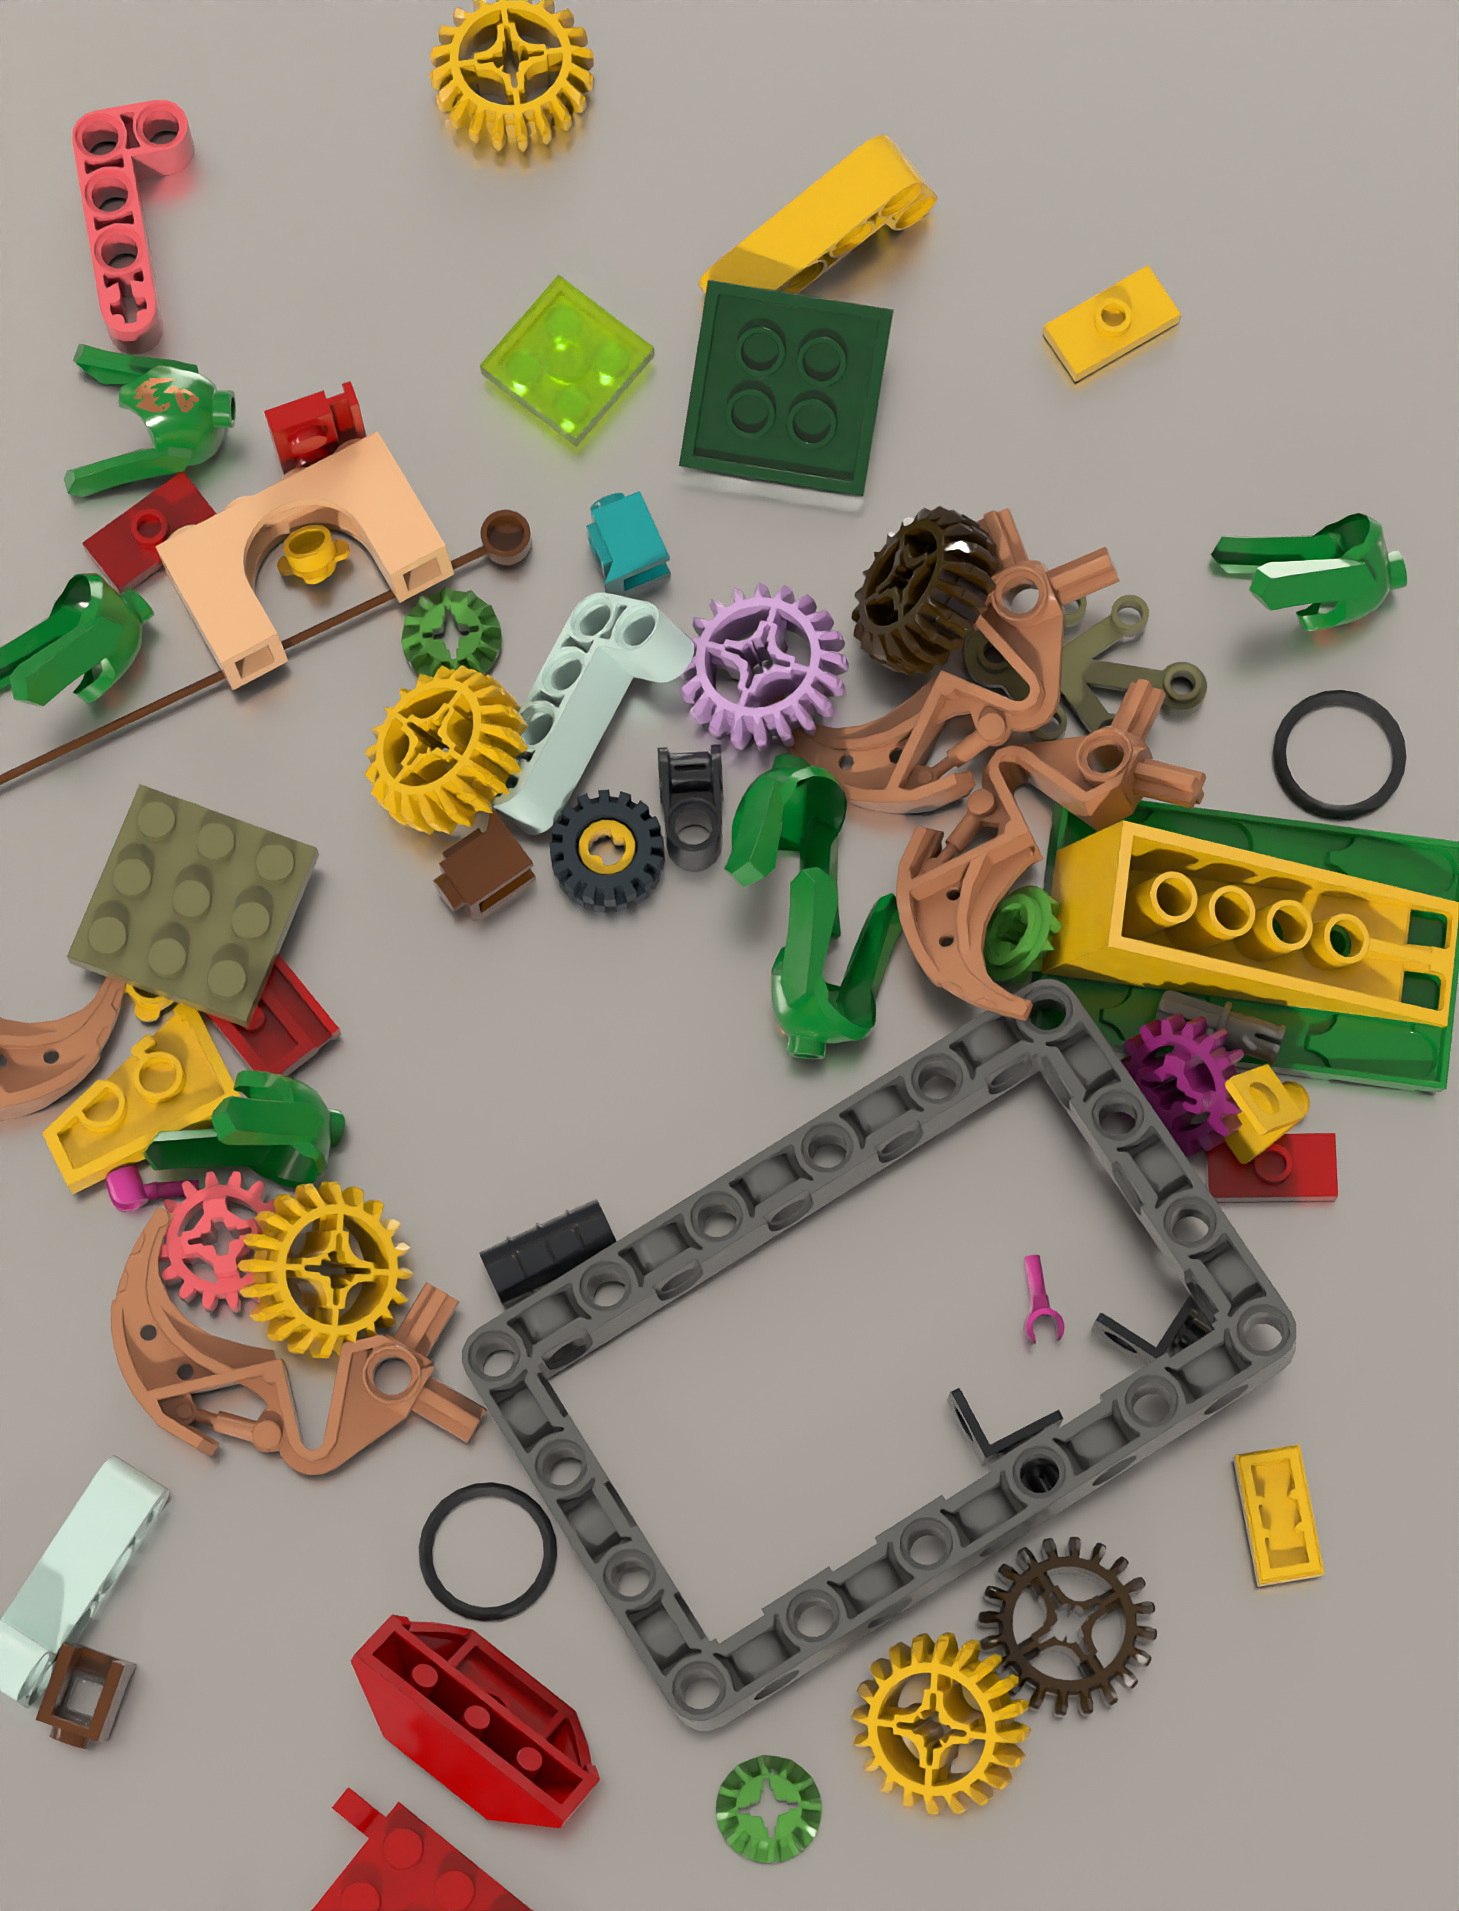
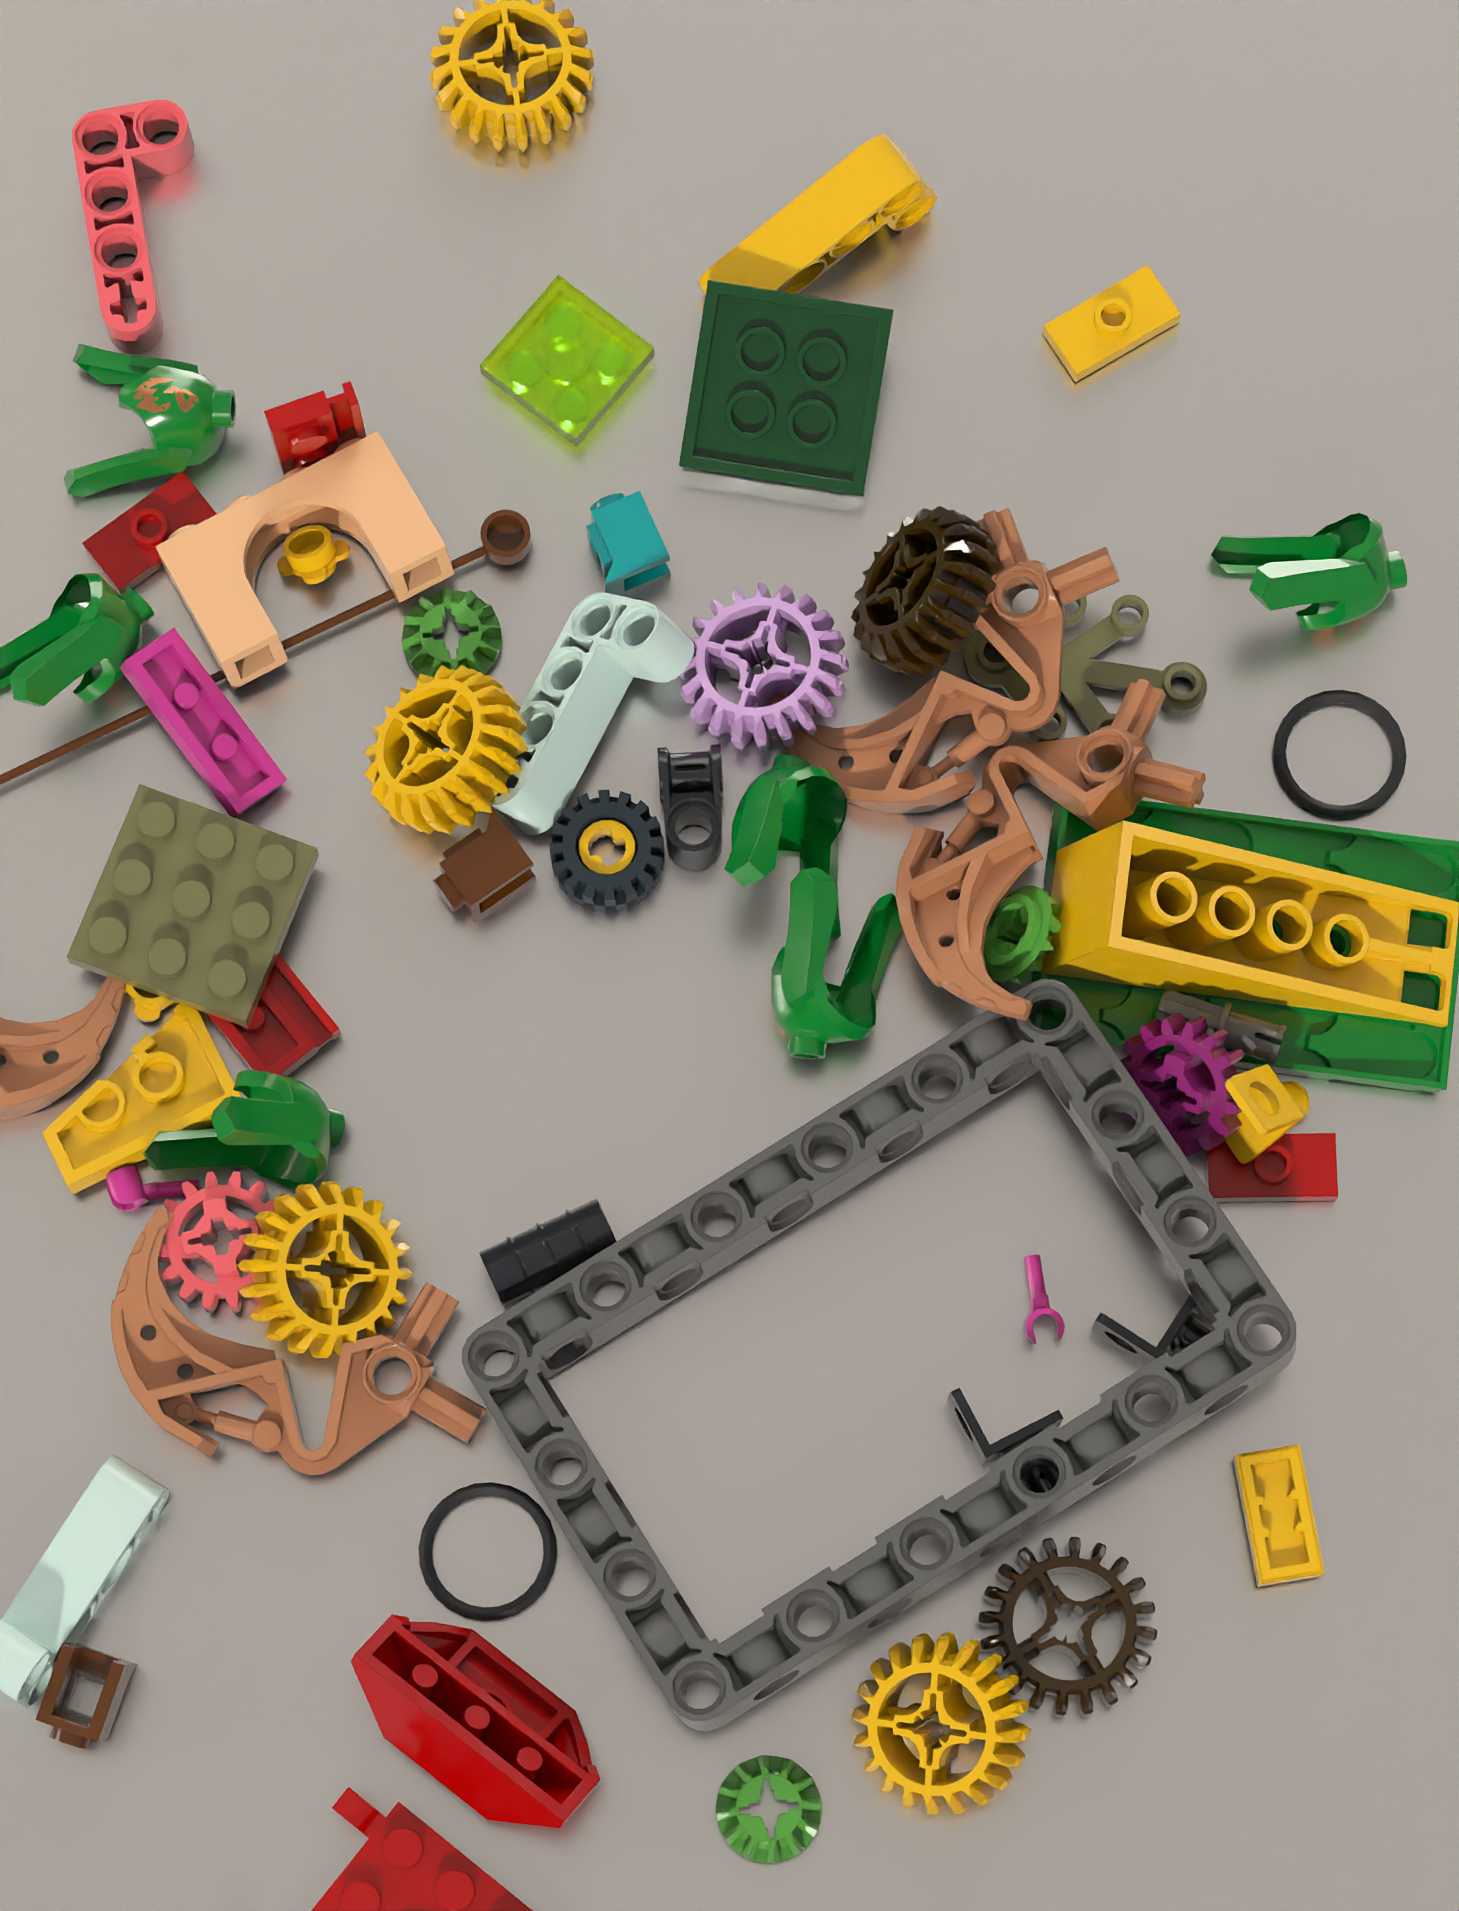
none -> dark pink plate [120,628,287,818]

